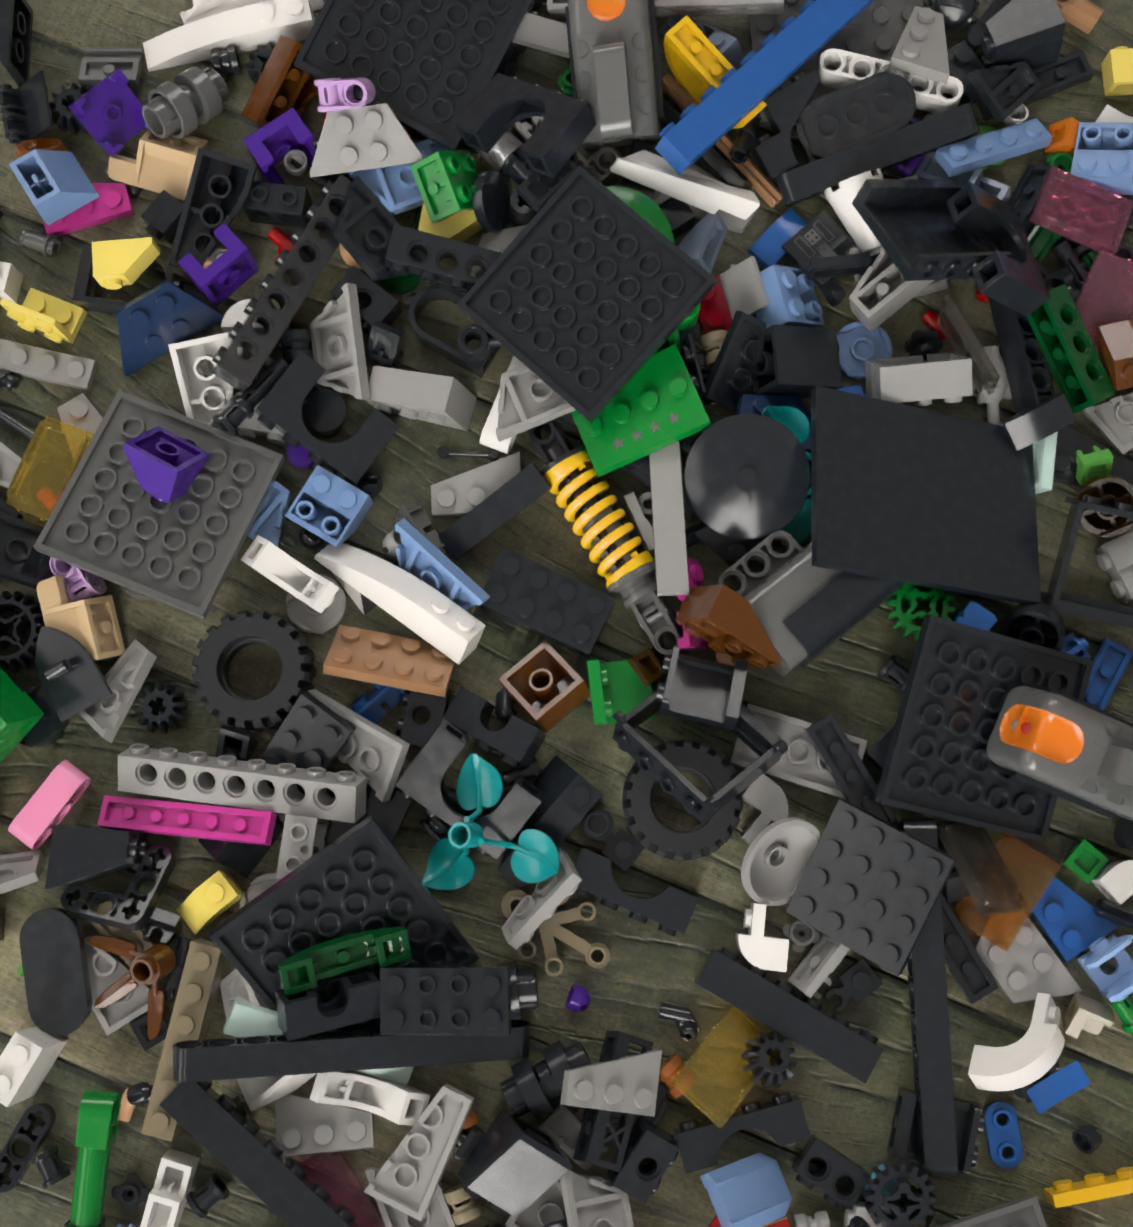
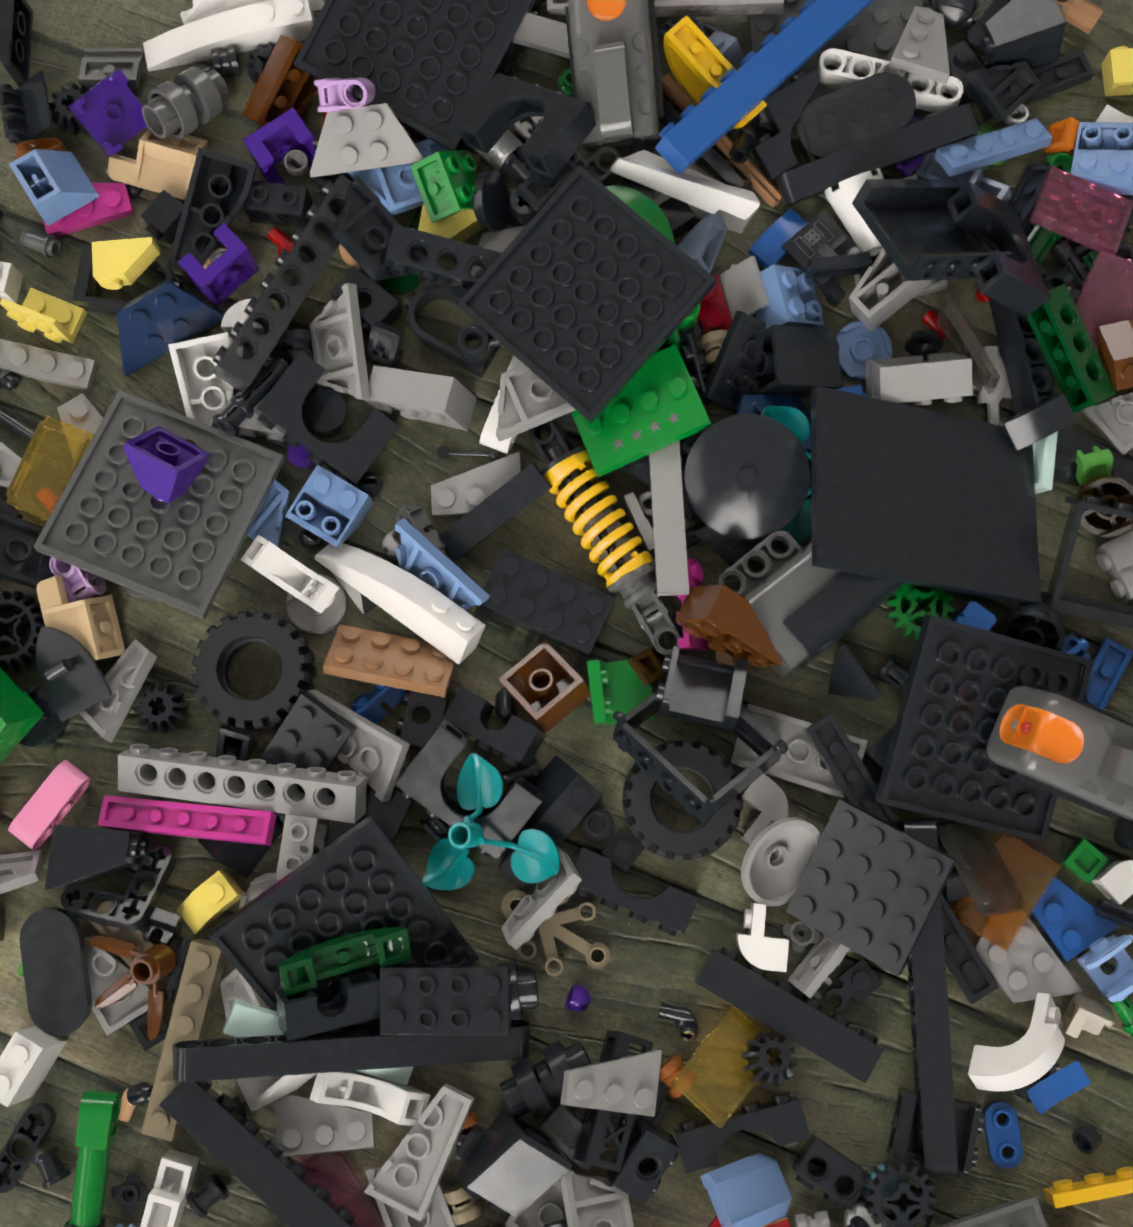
none -> black slope [828,644,881,702]

